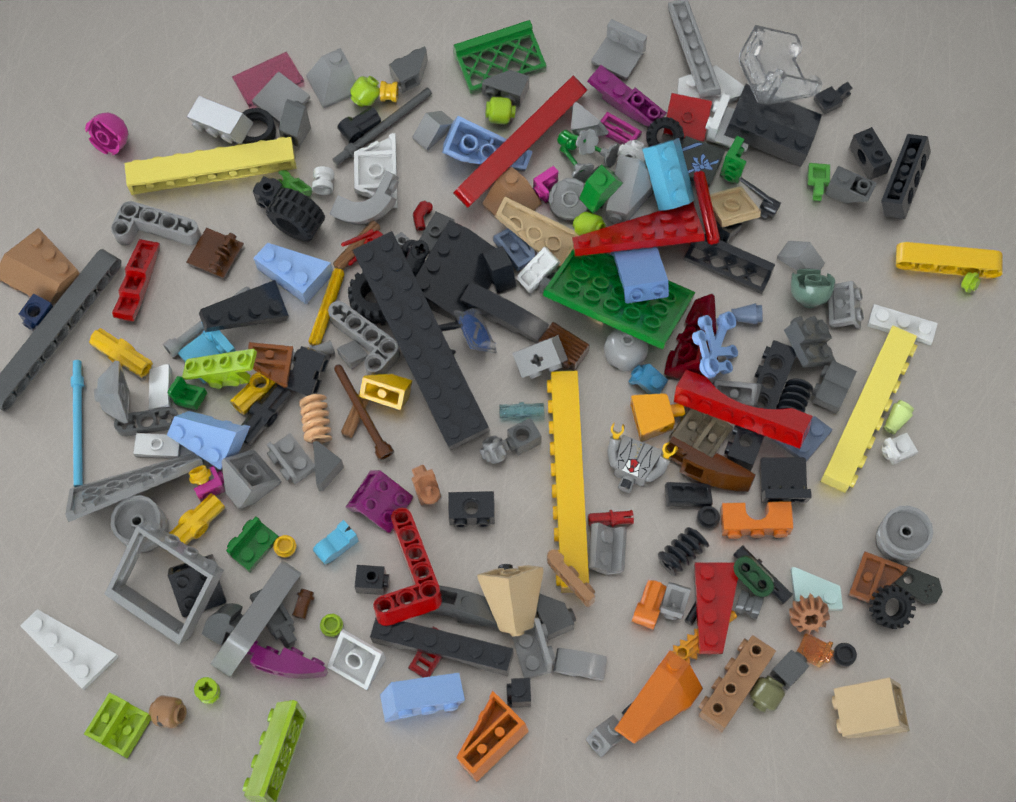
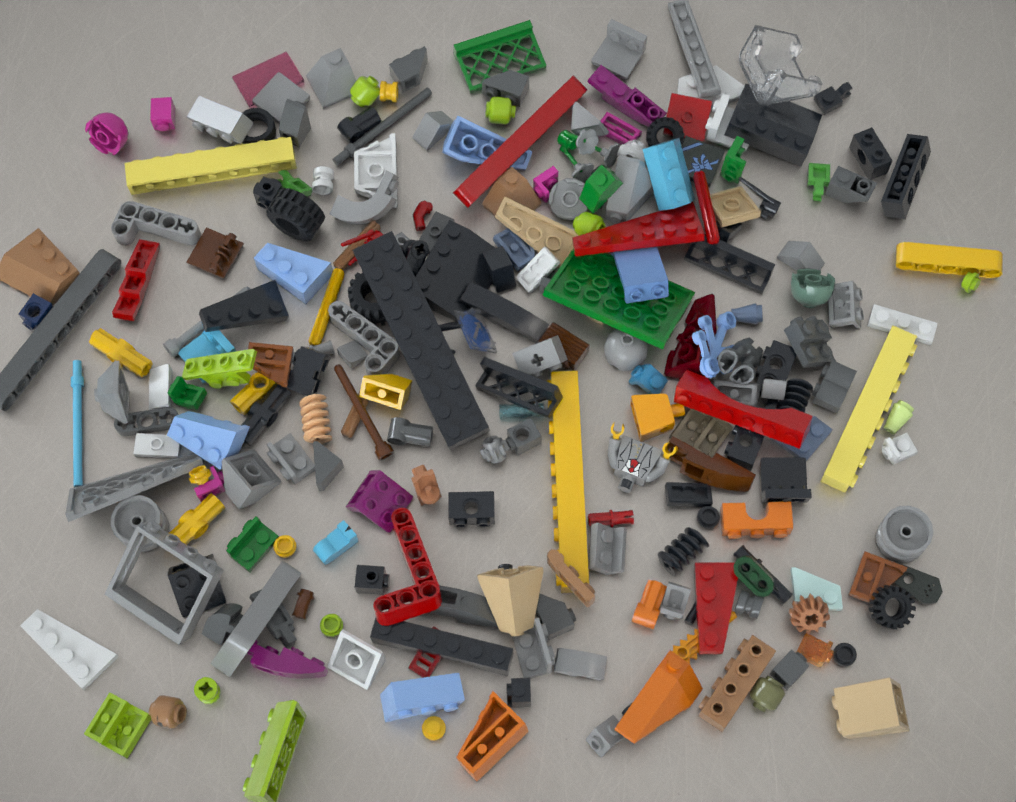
none -> dark pink brick [150,97,176,131]
none -> dark grey piece [387,417,433,447]
none -> yellow plate [422,716,446,741]
none -> black fence [475,357,563,419]
none -> dark grey piece [718,337,763,384]
none -> light grey slope [761,379,787,400]

